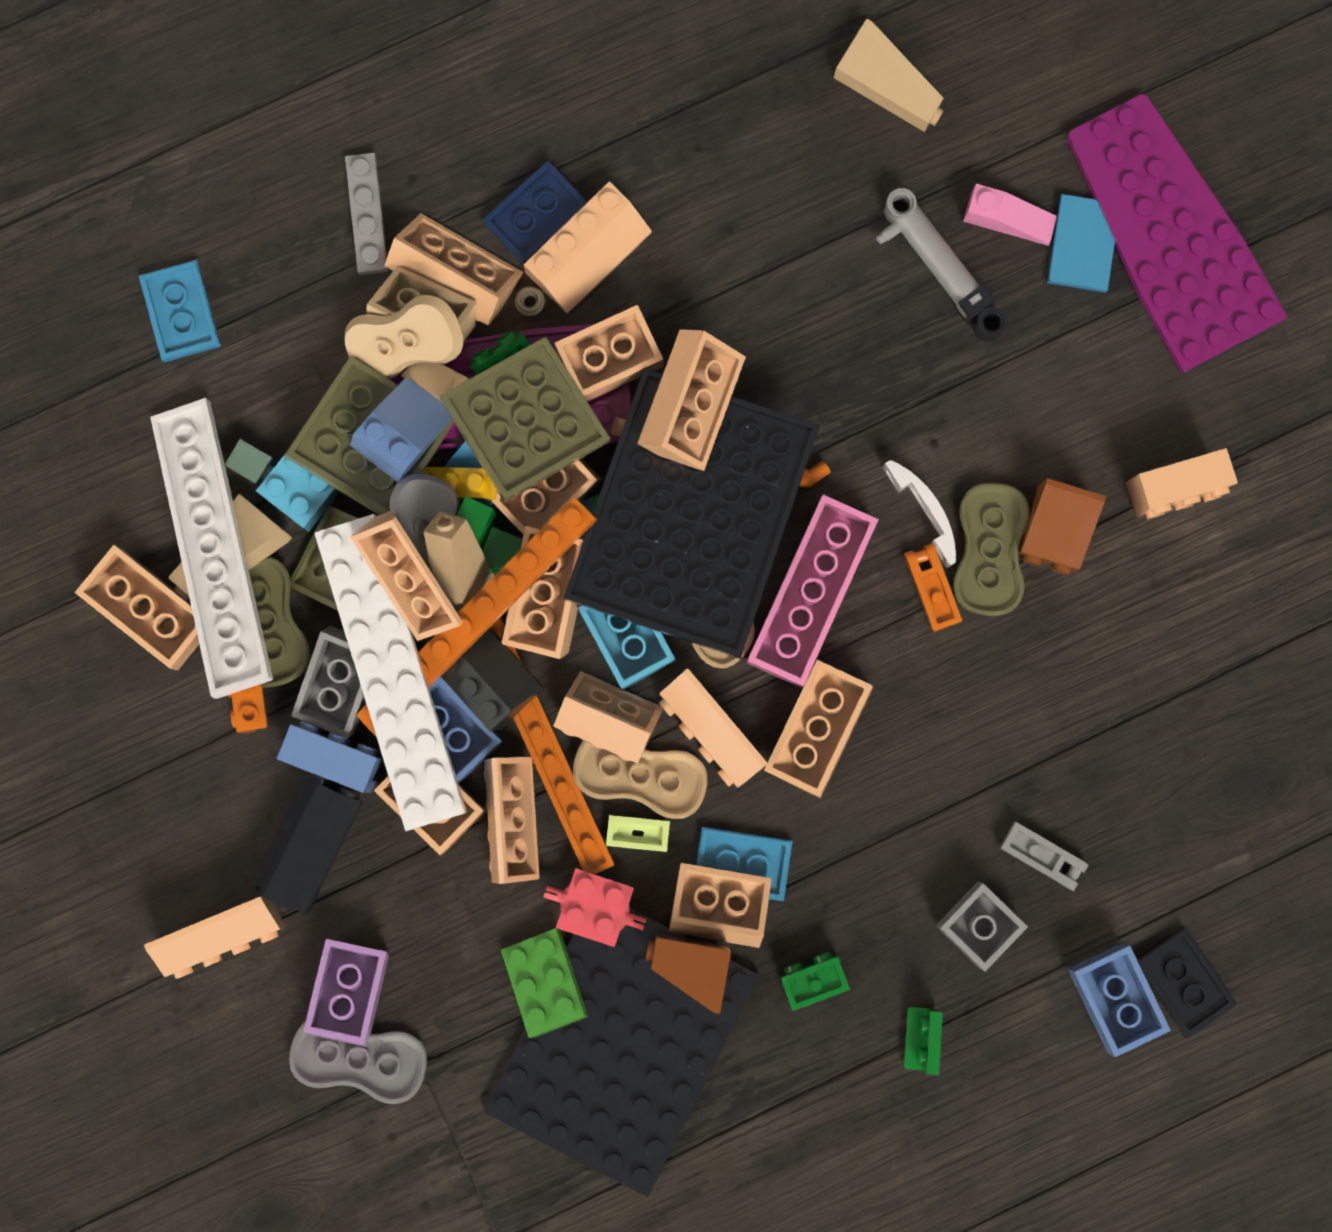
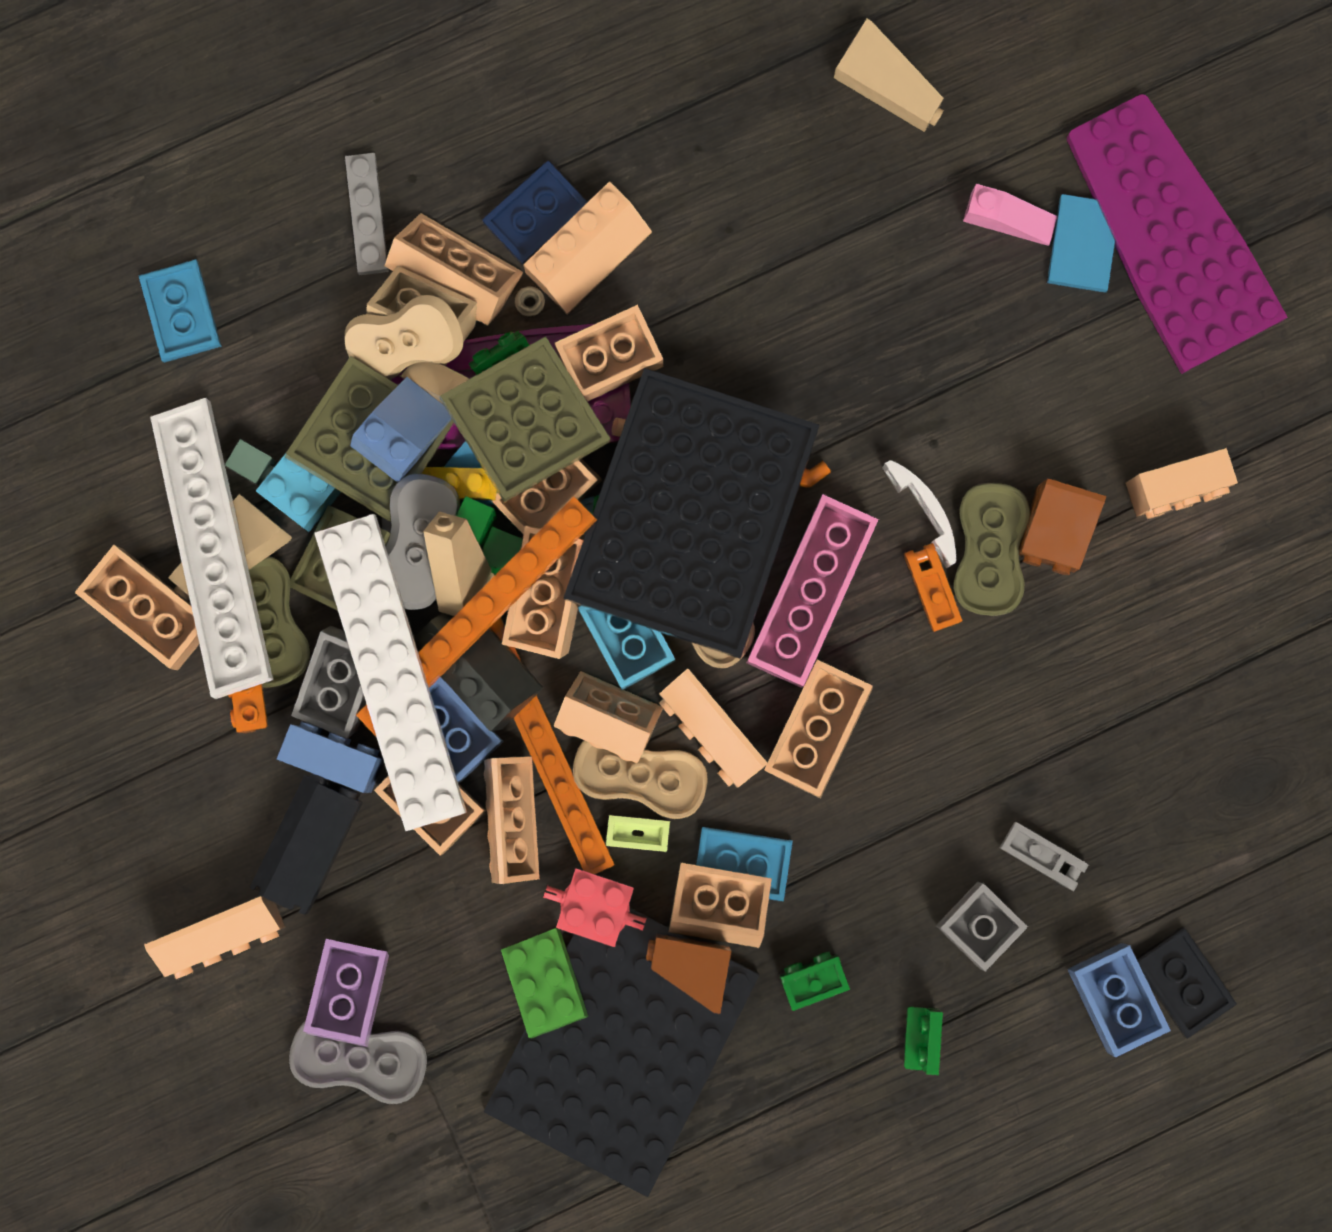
light nougat slope [350,510,463,641] -> none
light nougat slope [637,330,746,471] -> none
light grey piece [876,188,1008,342] -> none

